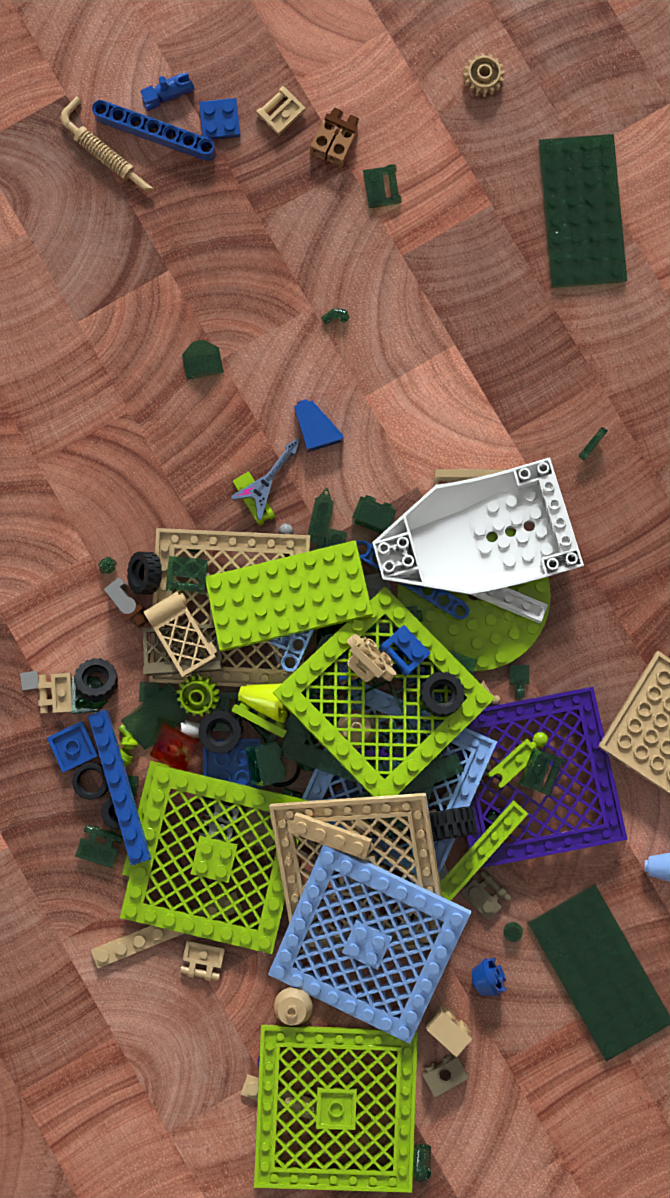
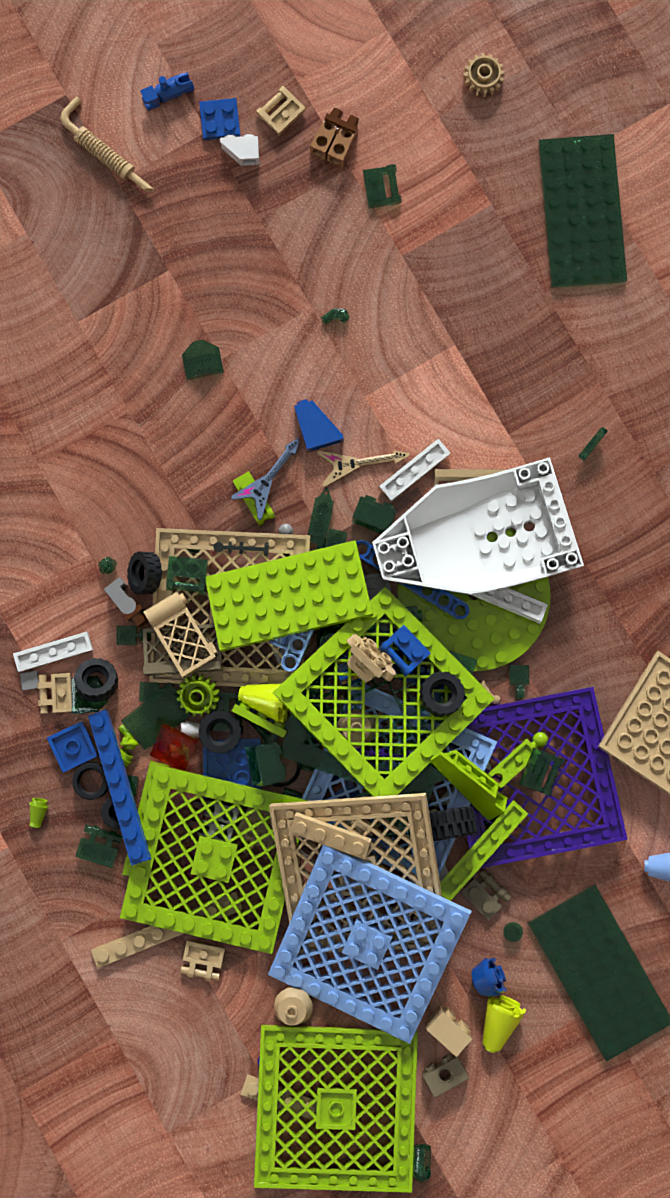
blue beam [92,100,216,161] -> none
none -> white plate [13,632,93,672]
none -> lime cone [29,798,49,828]
none -> clear green plate [116,625,151,646]
none -> pearl dark grey piece [213,541,269,556]
none -> white slope [220,134,260,166]
none -> tan piece [317,451,410,487]
none -> white plate [379,439,450,501]
none -> lime wedge [430,750,508,820]
none -> neon yellow cone [482,995,526,1053]

